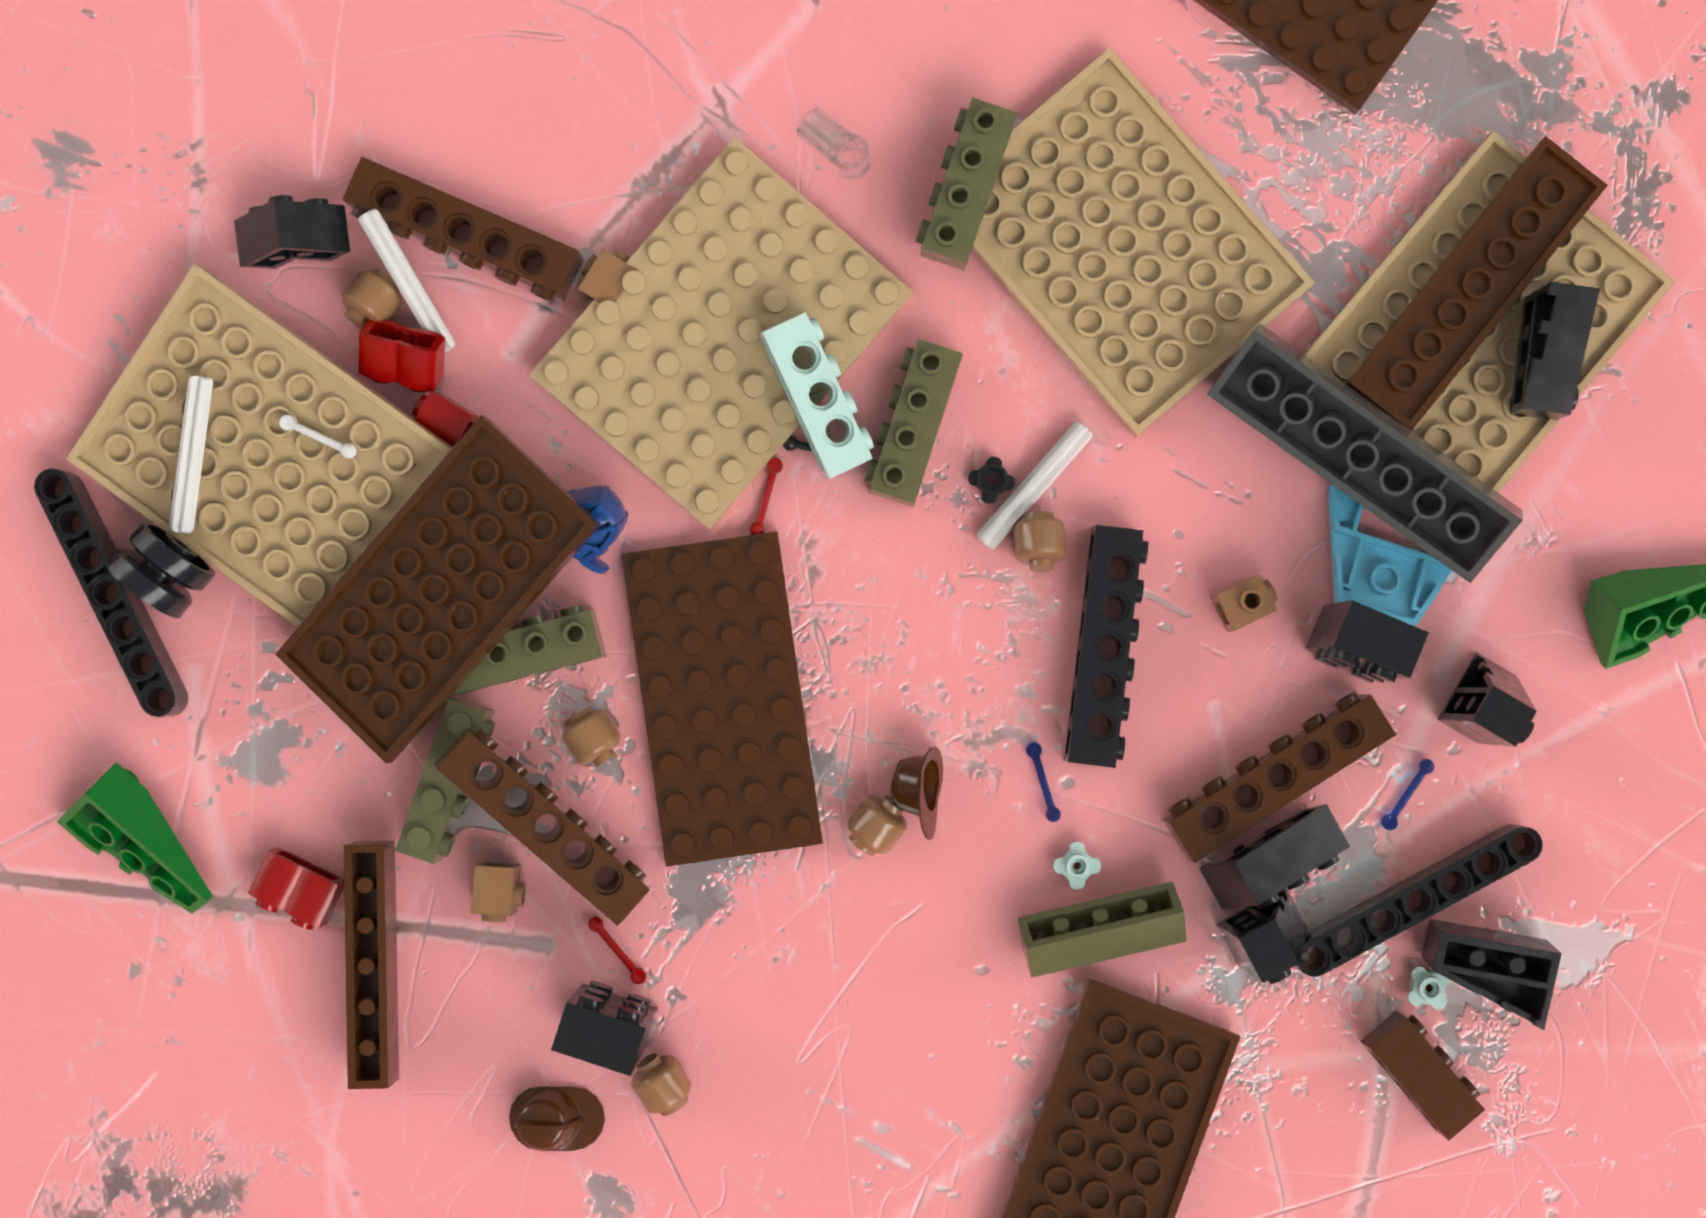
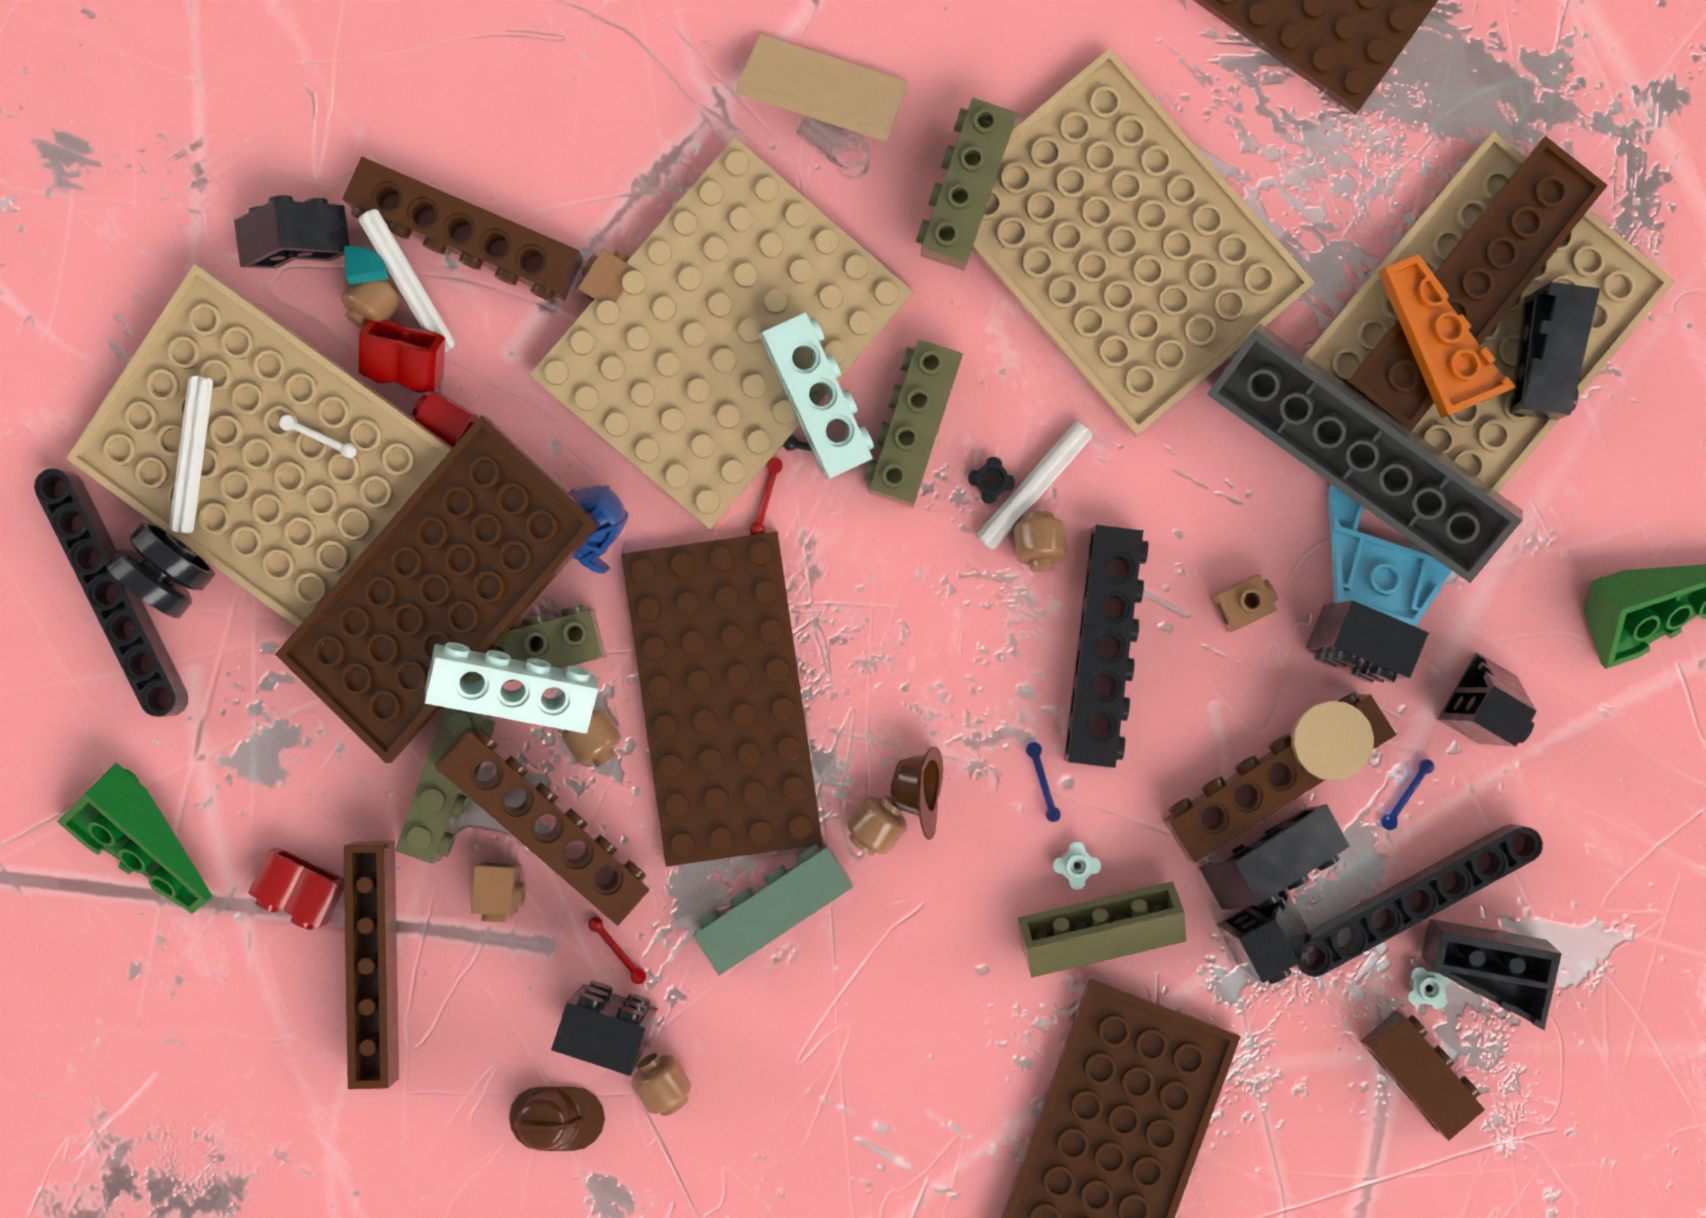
none -> teal tile [344,246,389,285]
none -> light aqua brick [425,642,598,734]
none -> sand green brick [693,843,853,975]
none -> tan tile [736,33,908,142]
none -> tan tile [1291,701,1374,781]
none -> orange wing [1378,254,1516,419]

